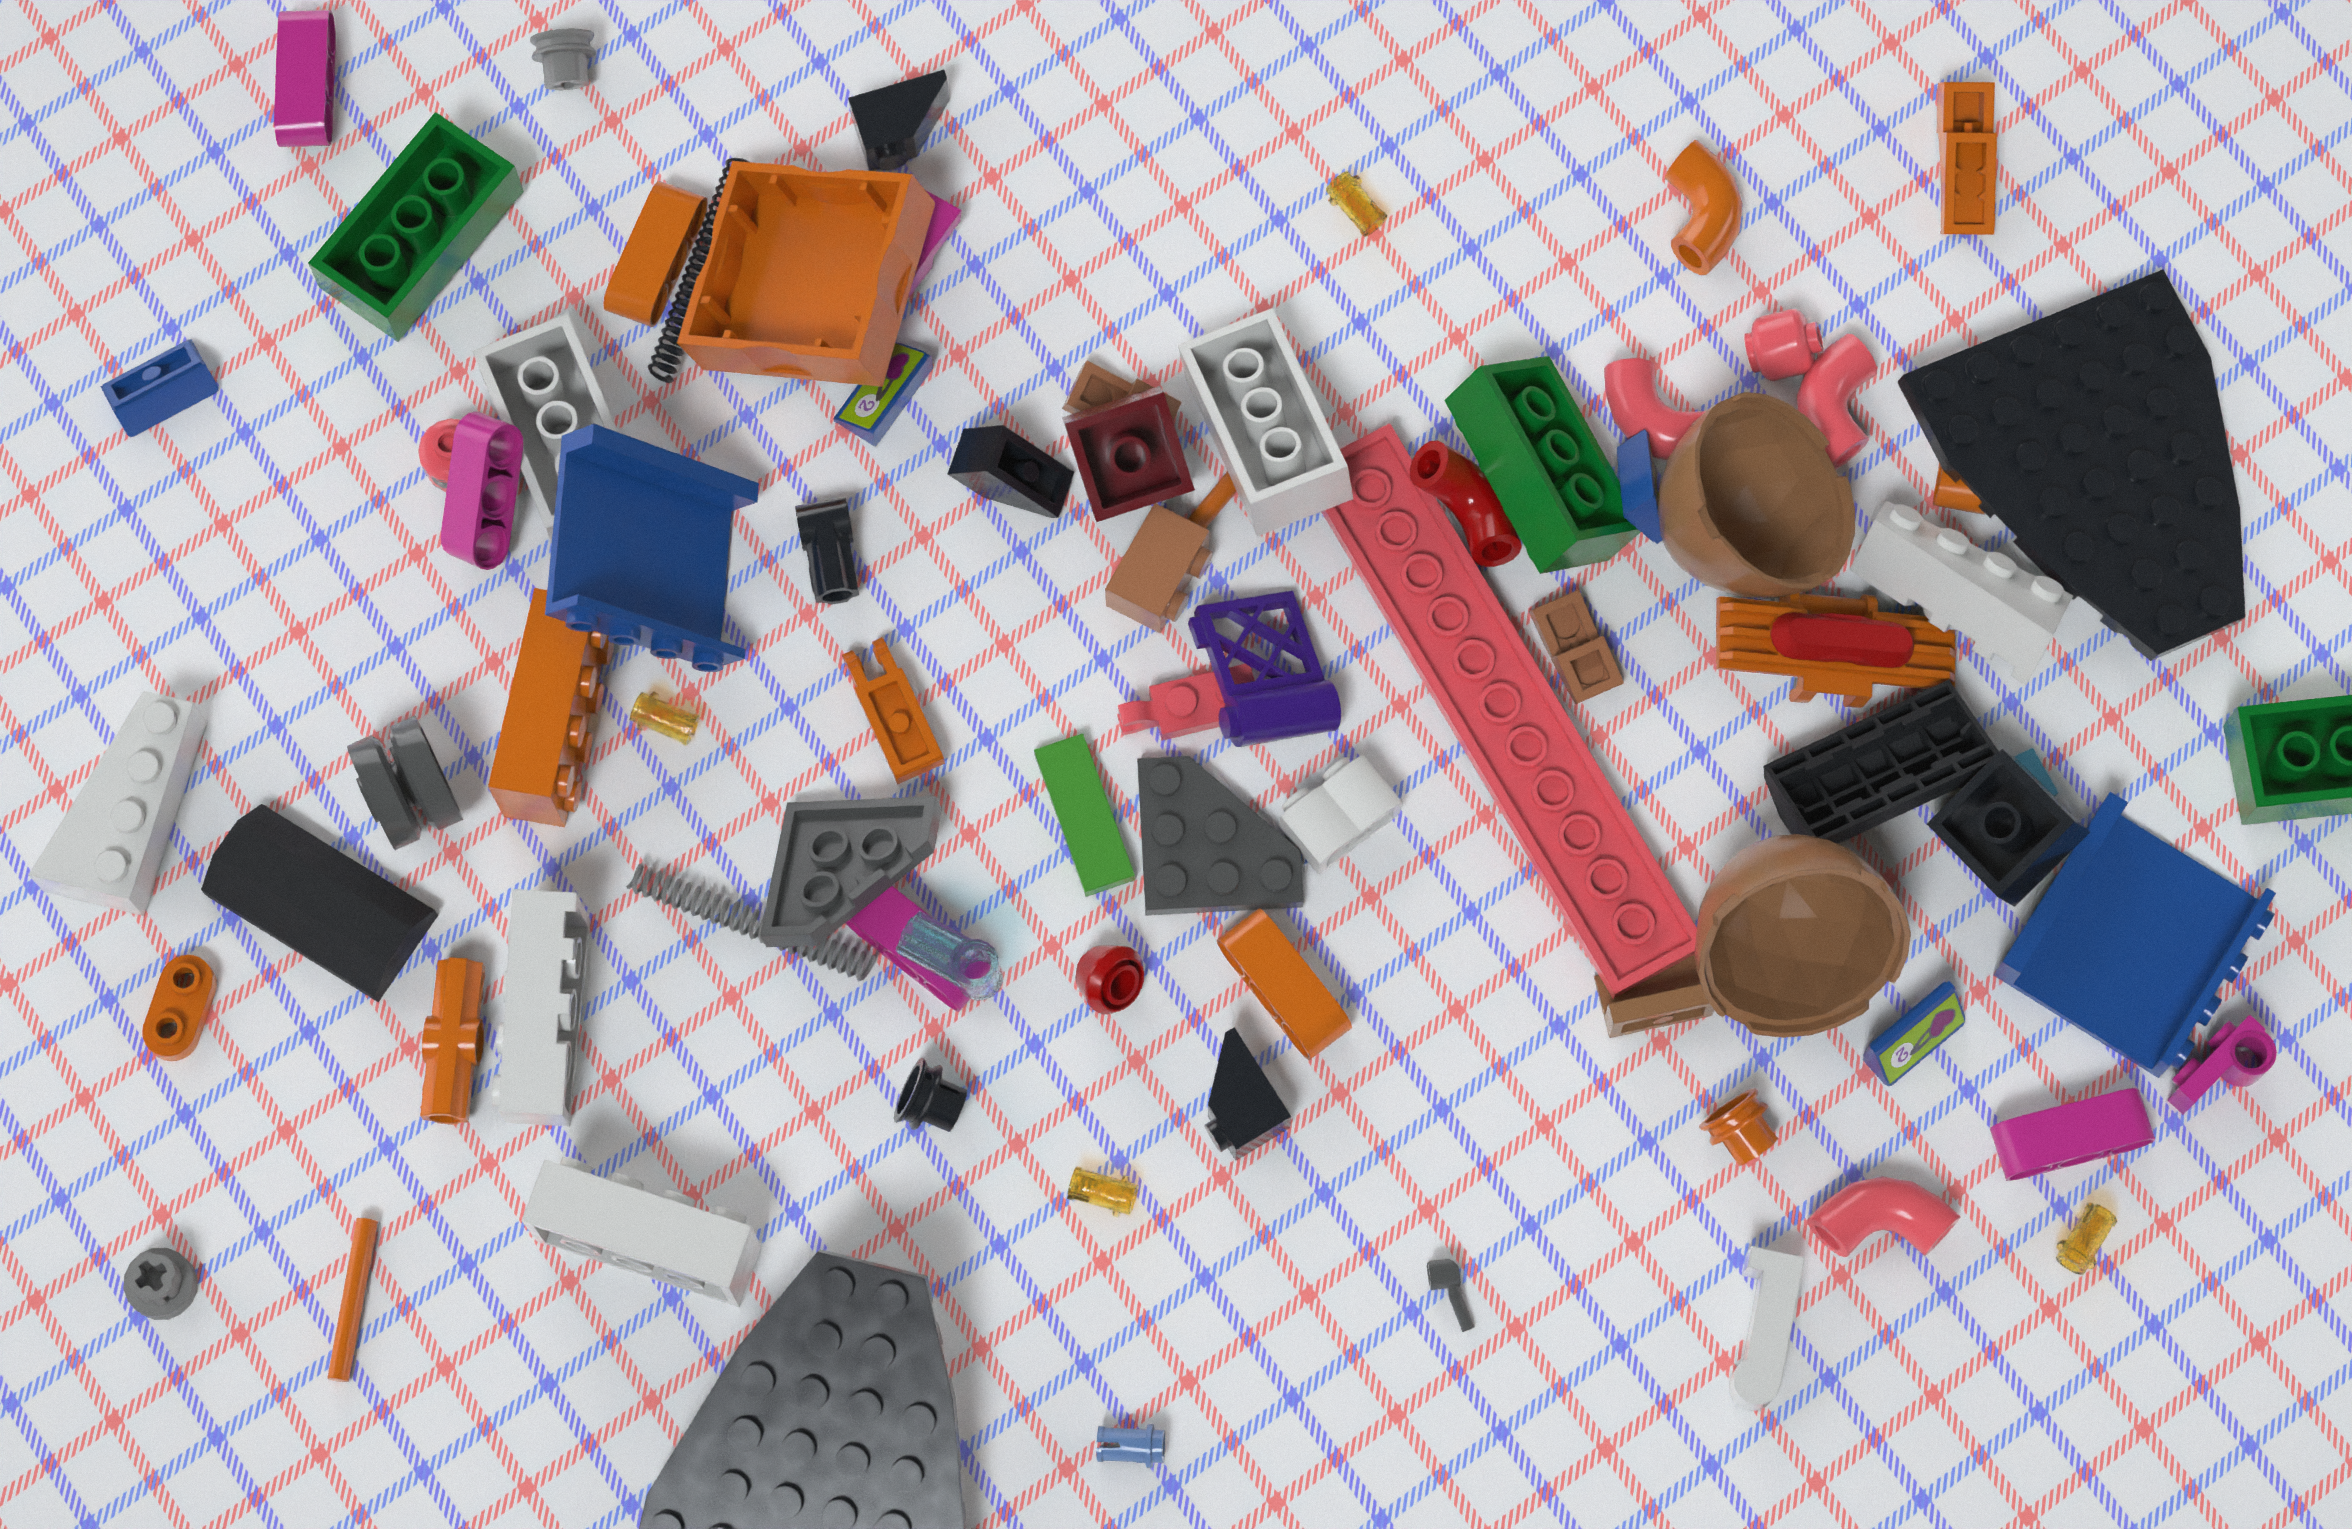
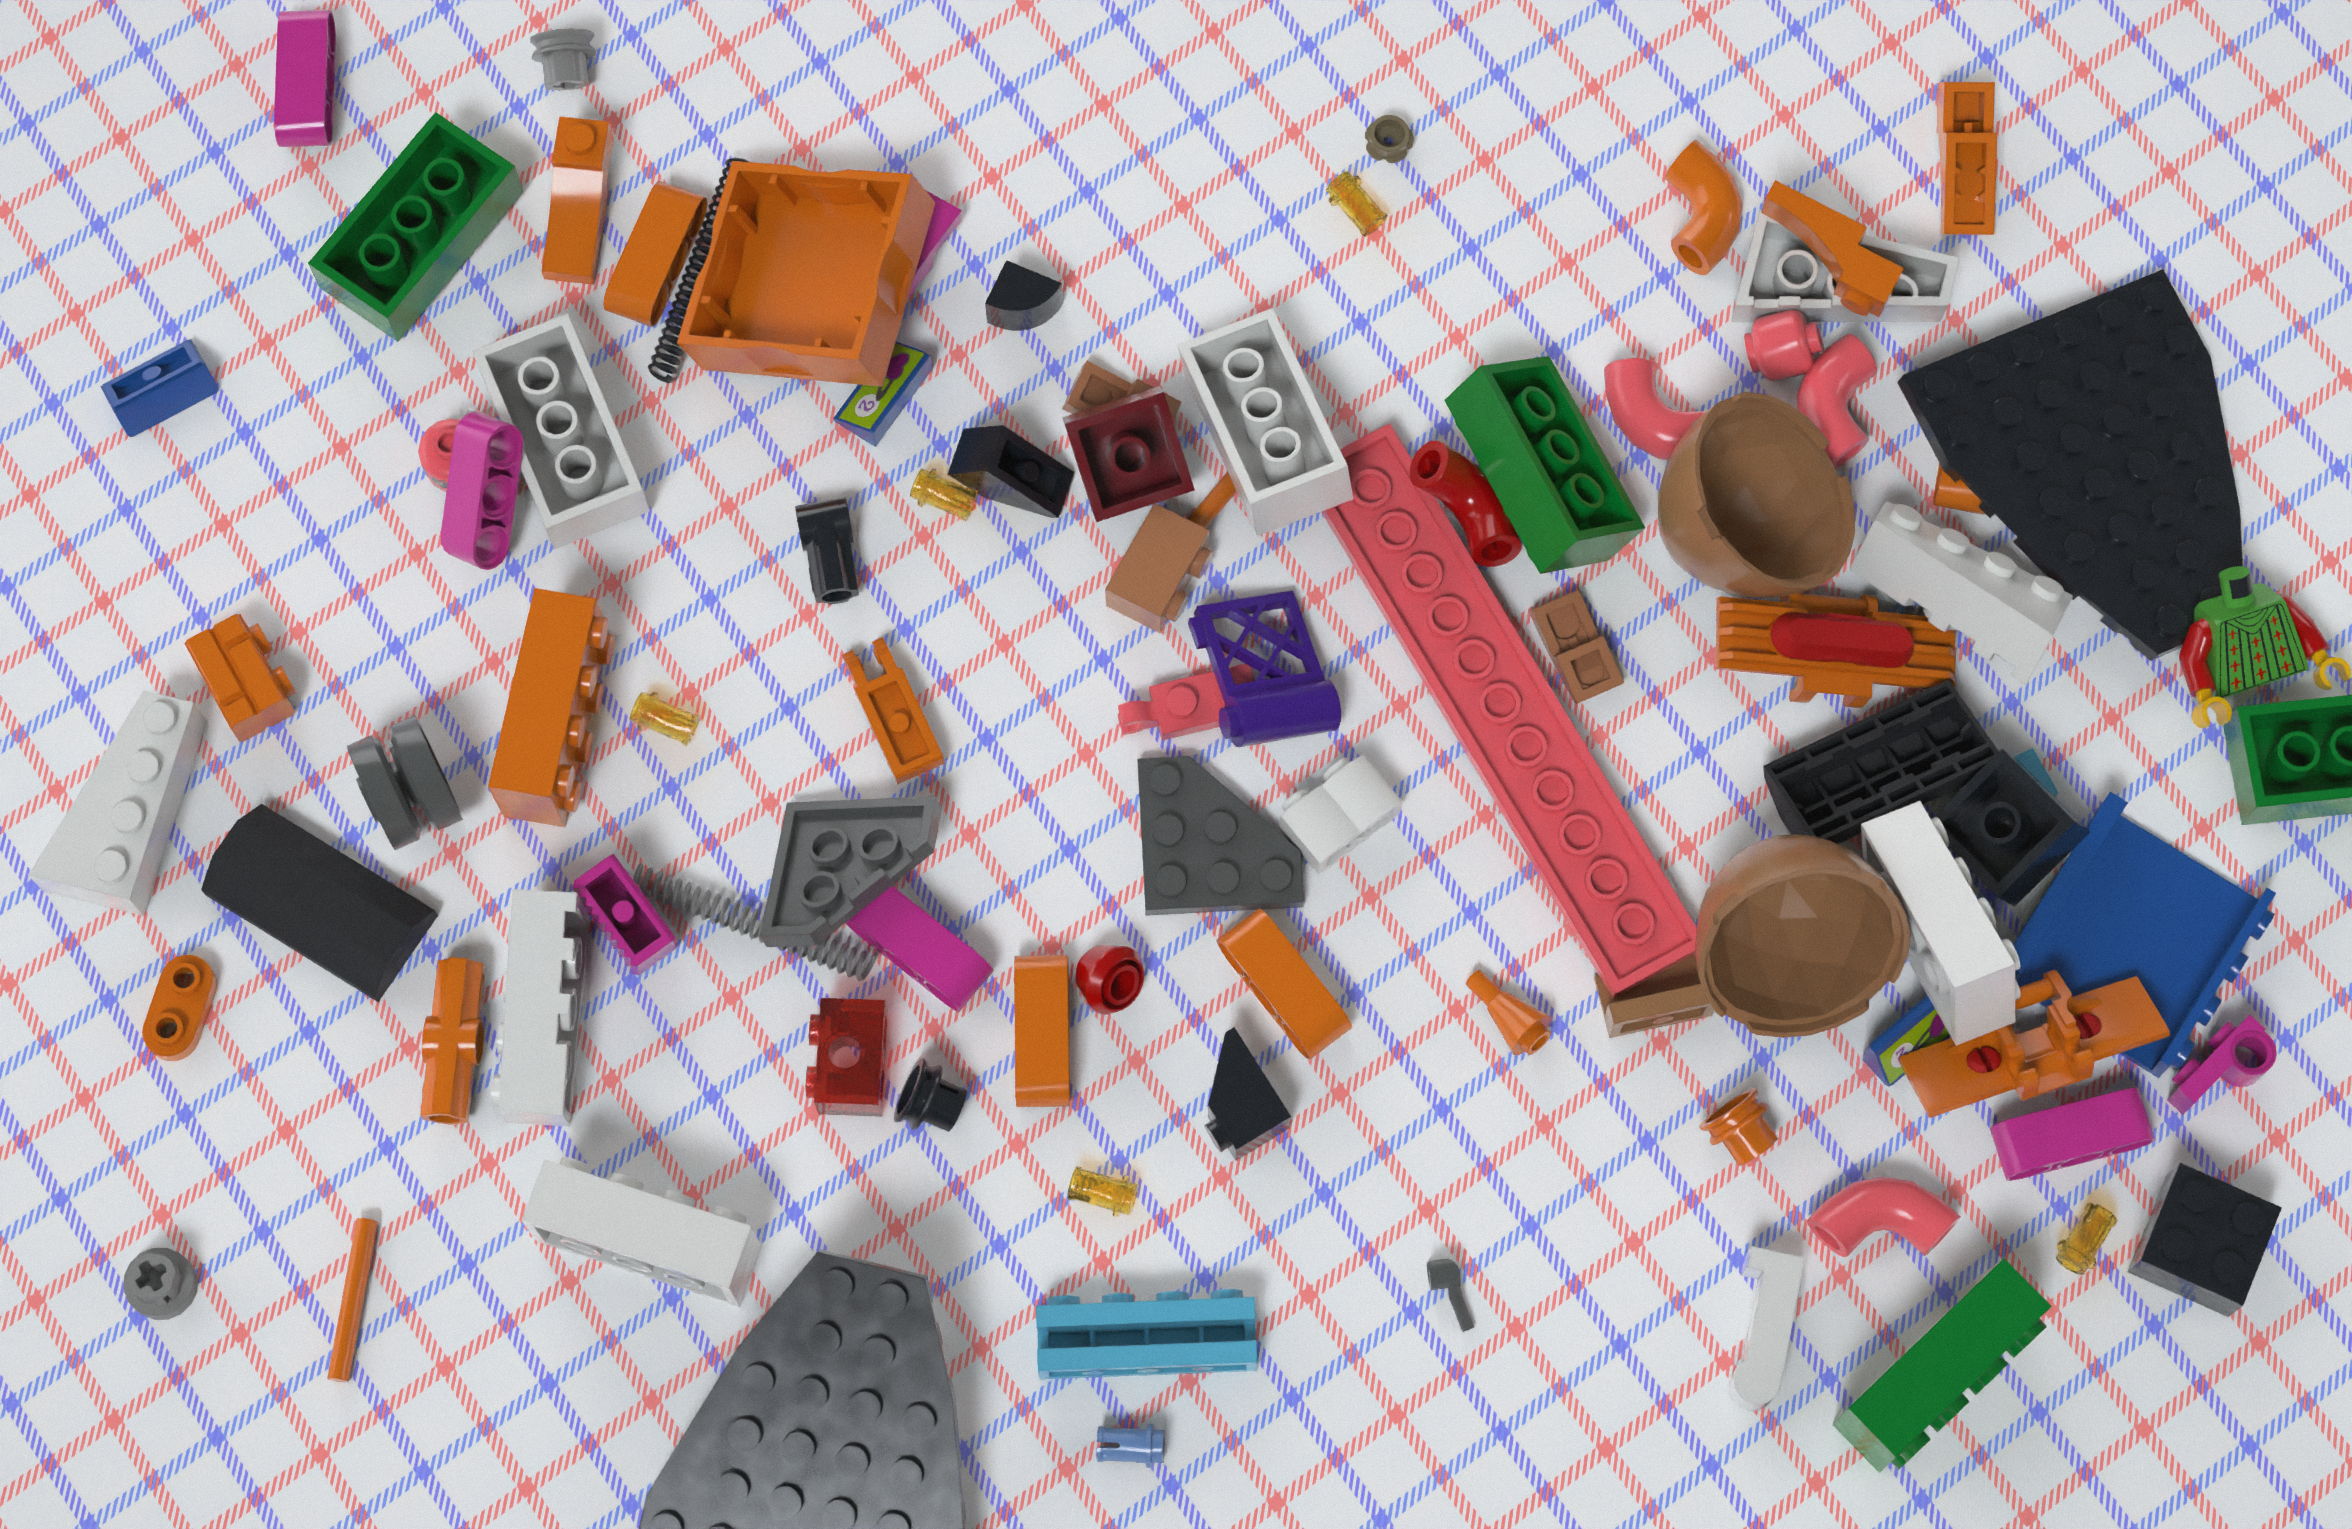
blue panel [545,424,759,672] -> none
black slope [848,69,950,171] -> none
clear light blue piece [896,910,1004,1001] -> none
bright green tile [1034,733,1135,897] -> none
blue slope [1617,430,1662,544] -> none
none -> orange brick [184,614,296,742]
none -> orange slope [541,116,614,285]
none -> dark pink brick [573,854,678,975]
none -> clear red brick [805,998,888,1117]
none -> clear yellow pin [910,468,979,522]
none -> black brick [985,260,1063,331]
none -> orange beam [1014,955,1070,1107]
none -> medium azure brick [1036,1289,1258,1380]
none -> dark tan plate [1365,115,1414,163]
none -> orange cone [1466,970,1552,1056]
none -> white wedge [1731,210,1960,322]
none -> orange slope [1761,180,1904,317]
none -> green brick [1833,1258,2052,1473]
none -> white brick [1861,801,2021,1046]
none -> orange piece [1899,969,2170,1118]
none -> black brick [2127,1163,2282,1317]
none -> torso [2179,566,2351,729]

